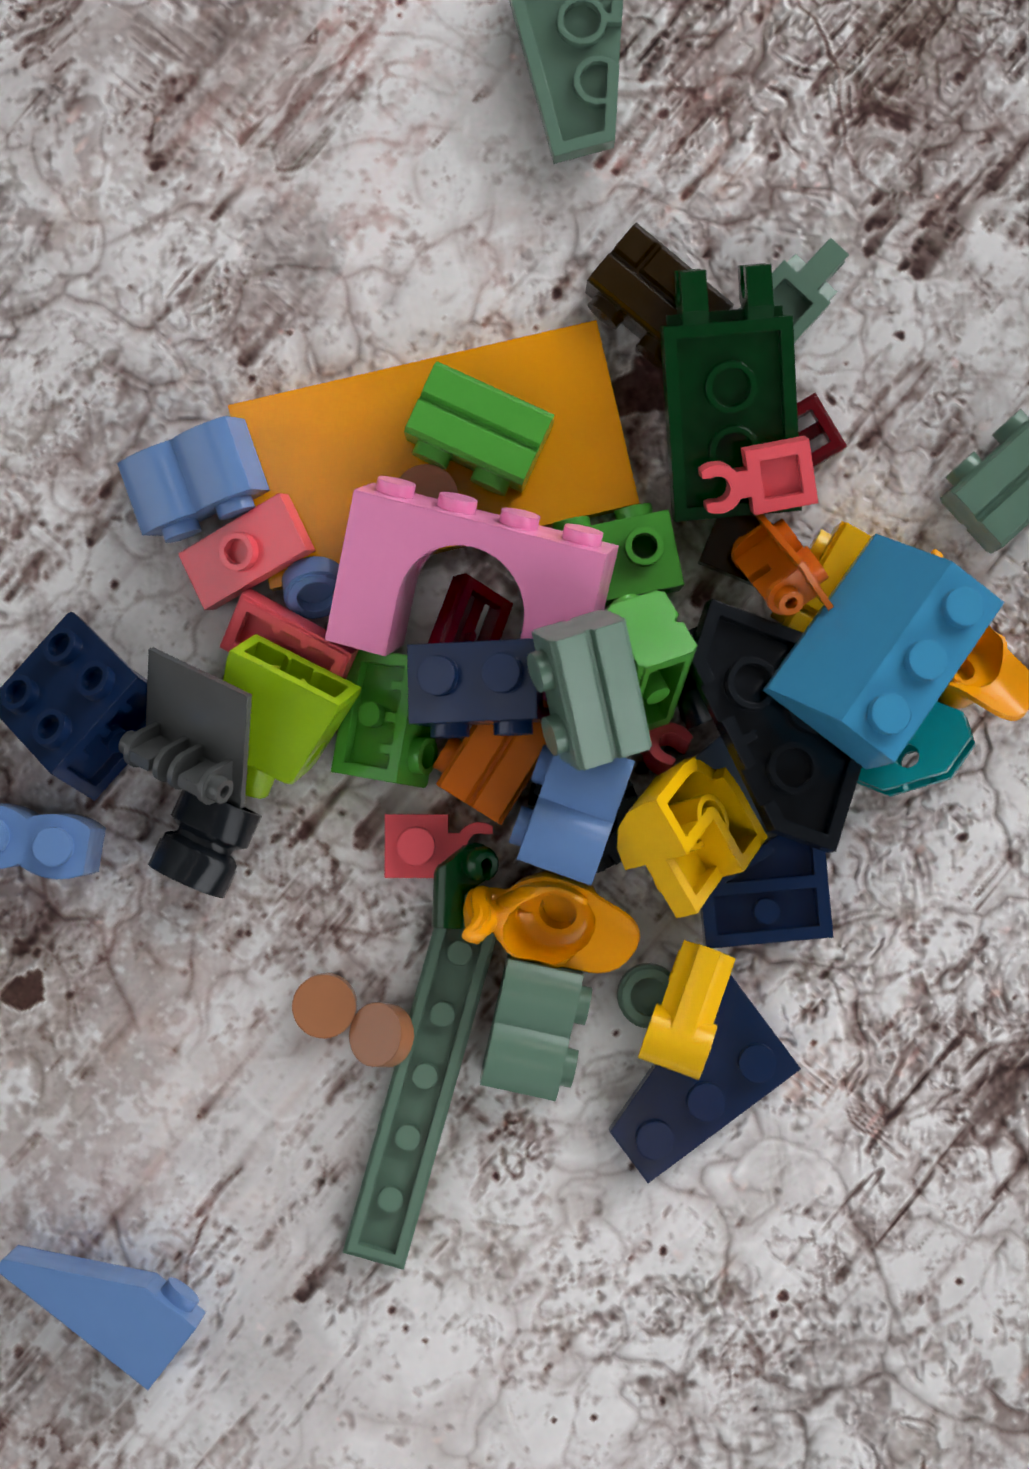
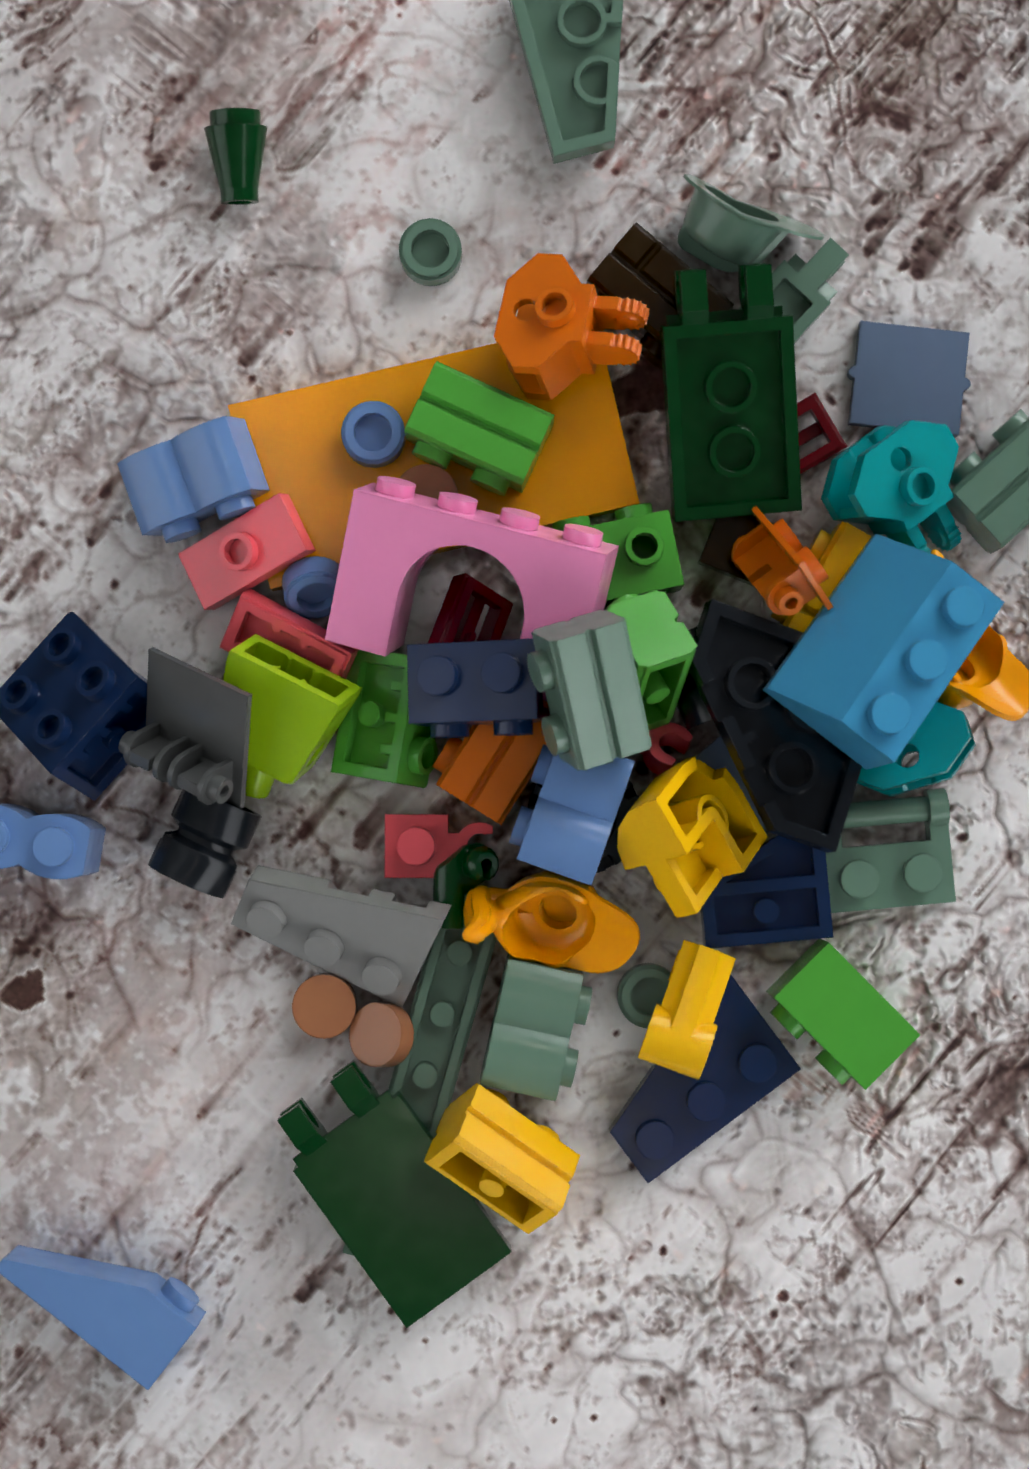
coral plate [698,436,818,515] -> none
none -> dark green cone [204,108,267,205]
none -> light grey wing [231,865,452,1008]
none -> dark green tile [277,1060,512,1328]
none -> medium blue tile [341,401,406,468]
none -> sand green tile [399,218,462,286]
none -> yellow brick [424,1083,580,1234]
none -> orange hinge [494,253,649,401]
none -> sand green piece [677,173,825,272]
none -> bright green brick [766,939,920,1090]
none -> teal hinge [821,420,962,553]
none -> sand green plate [826,788,956,913]
none -> sand blue piece [847,321,971,437]

